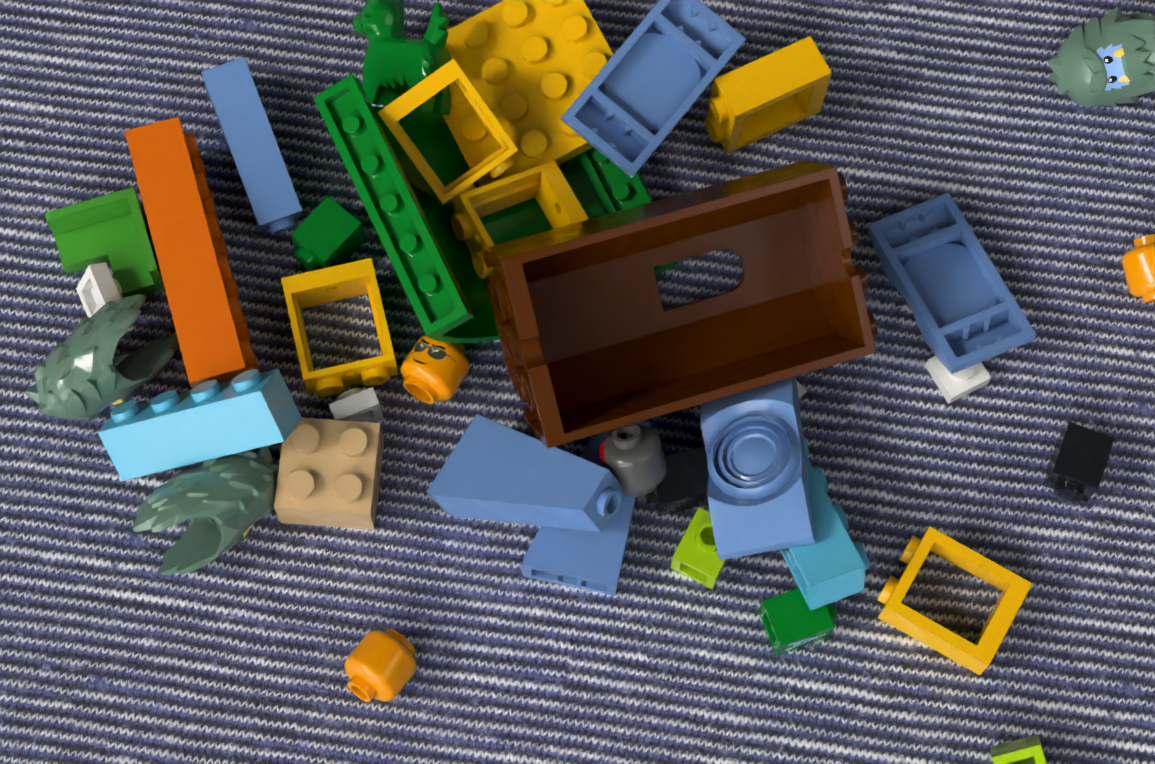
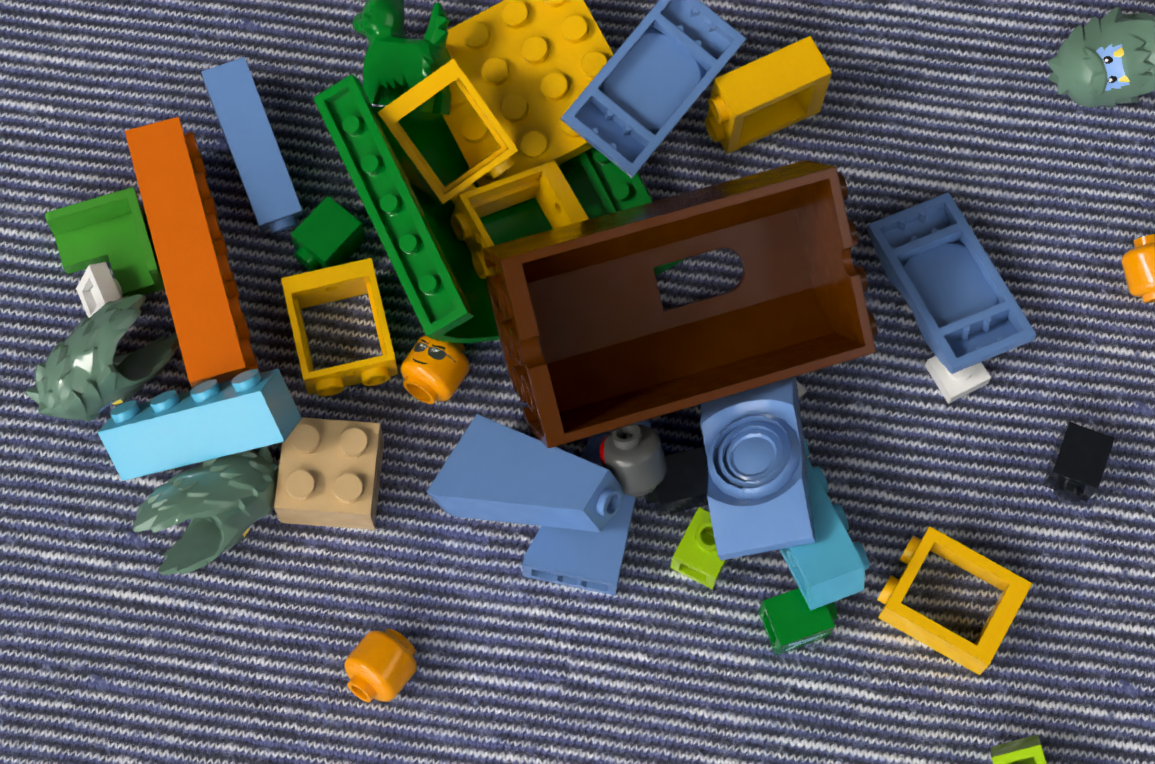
white plate [329,387,383,422] -> none

